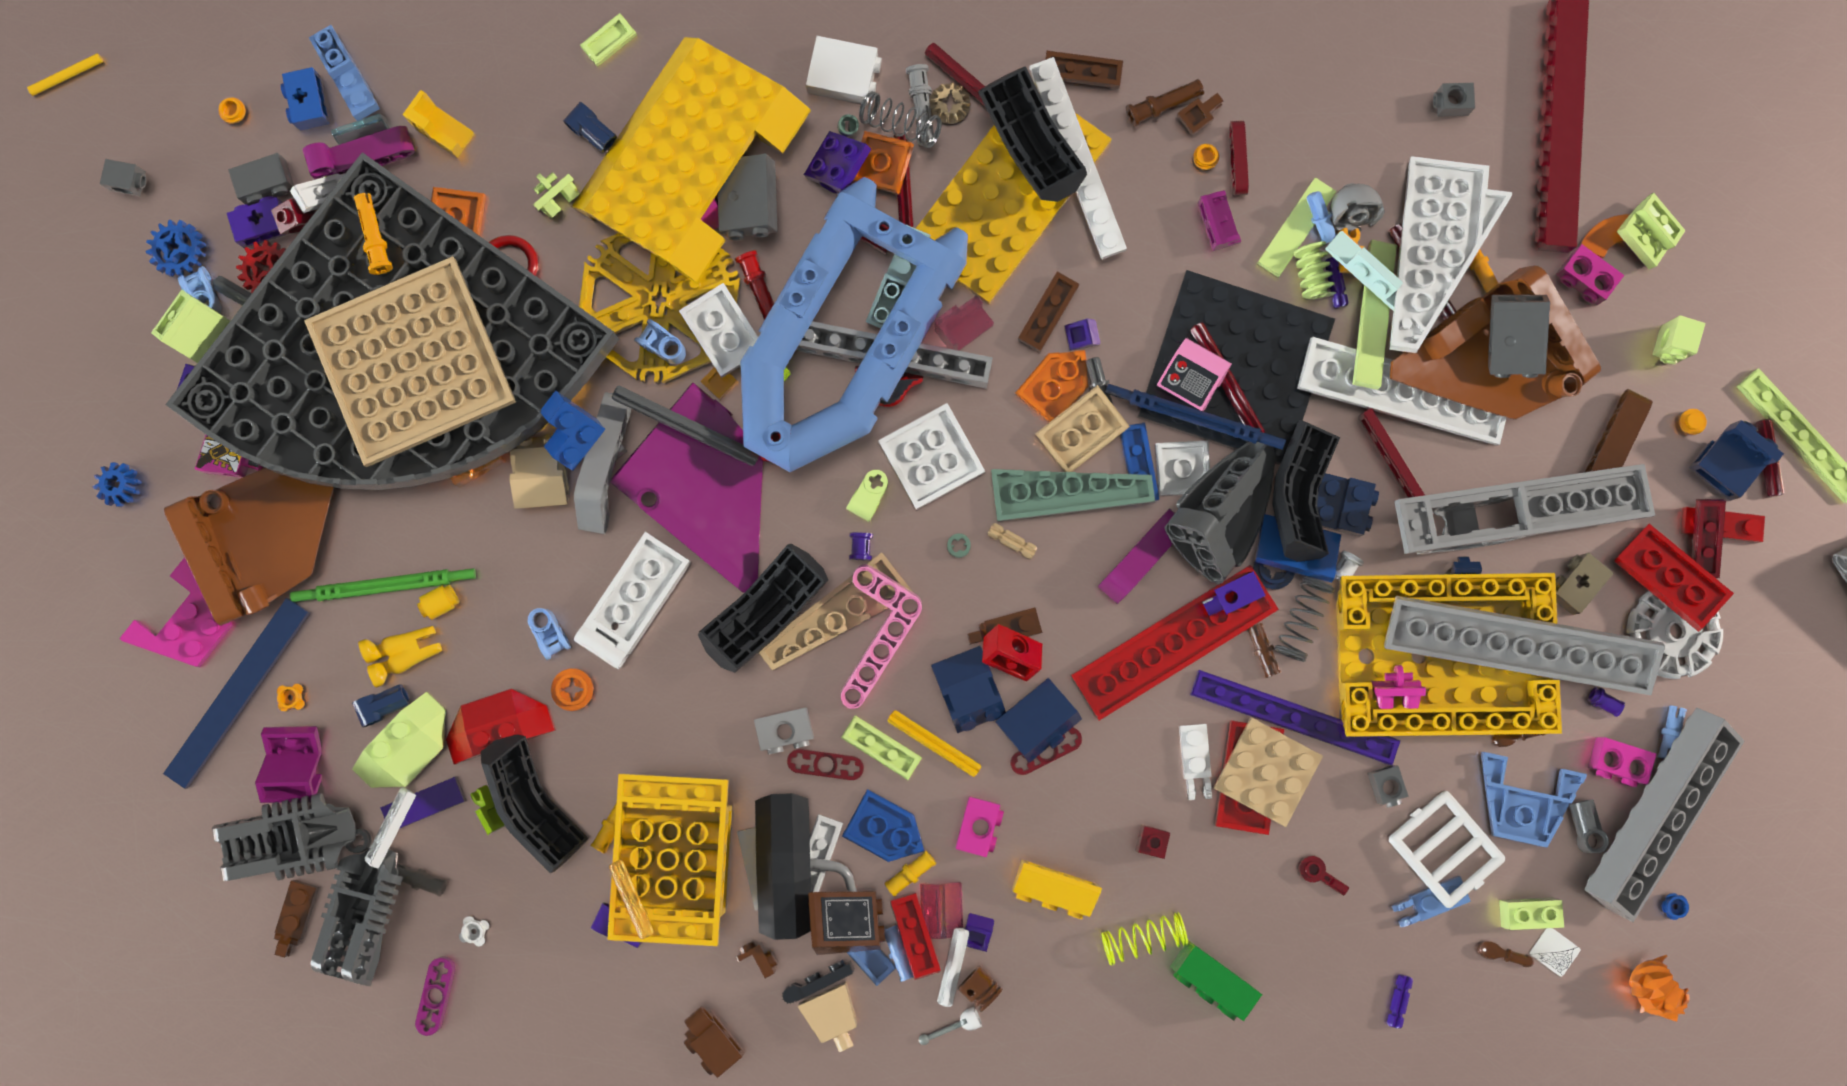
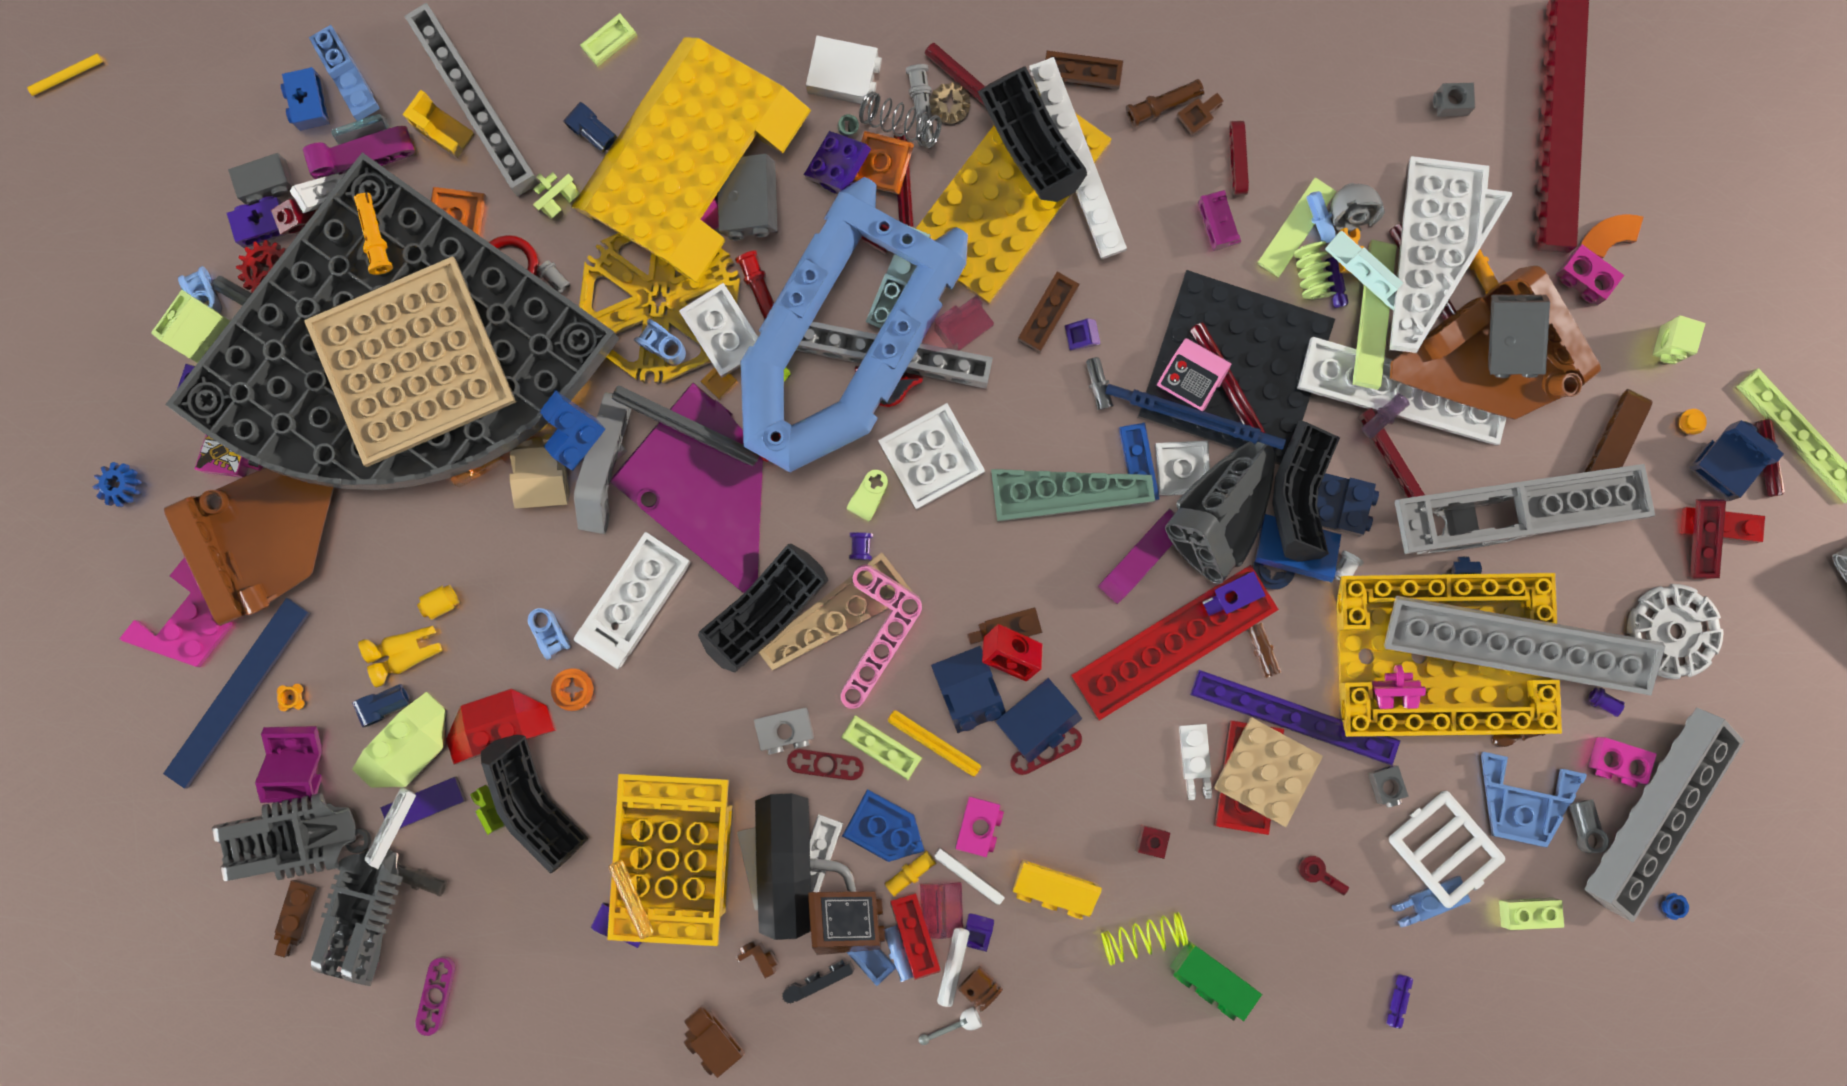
dark grey brick [100,159,147,196] -> none
blue gear [146,220,206,277] -> none
light orange plate [219,97,246,124] -> none
bright green axle [290,568,476,602] -> none
white plate [459,916,489,946] -> none
yellow pin [590,802,617,854] -> none
tan torso [798,981,857,1052] -> none
sand green bush [947,533,971,558] -> none
tan axle [988,523,1037,559] -> none
orange tile [1015,350,1089,422] -> none
tan tile [1035,385,1130,472] -> none
light orange plate [1193,144,1219,170] -> none
dark grey piece [1274,576,1335,662] -> none
reddish brown piece [1478,941,1534,967] -> none
white sticker [1529,928,1581,977] -> none
dark tan brick [1555,553,1614,615] -> none
red plate [1614,523,1734,632] -> none
yellowish green slope [1617,193,1685,269] -> none
orange hair [1629,955,1690,1022] -> none
light blue pin [1657,705,1687,759] -> none
none -> light grey brick [405,3,539,197]
none -> light grey pin [537,260,570,293]
none -> white tile [934,848,1005,905]
none -> clear purple axle [1362,393,1410,438]

